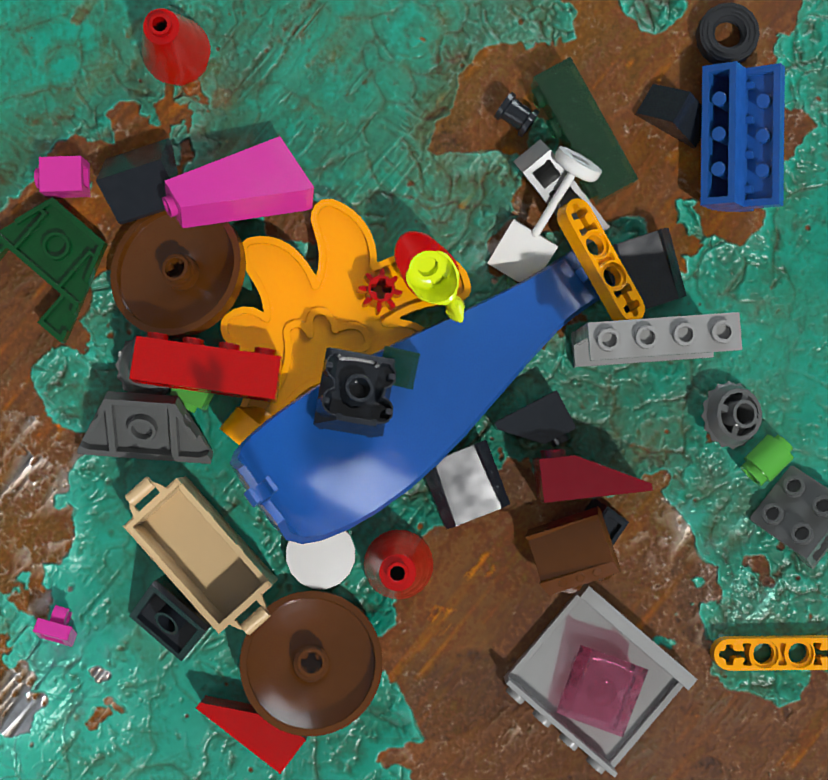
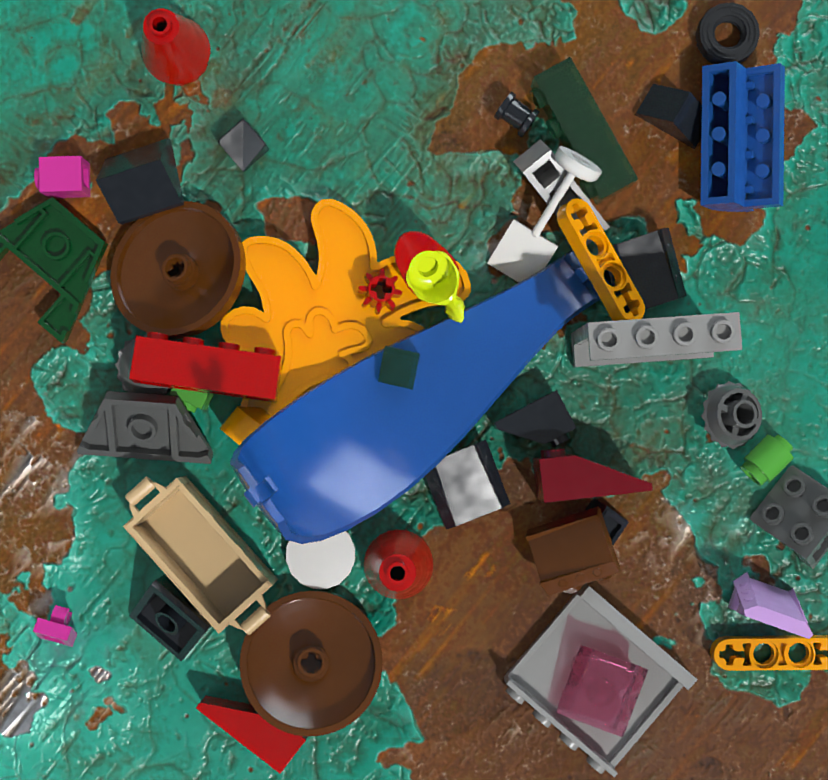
dark pink slope [162,136,314,228] -> none
black slope [313,347,396,438] -> none
none -> black slope [218,118,269,172]
none -> lavender slope [728,572,813,639]

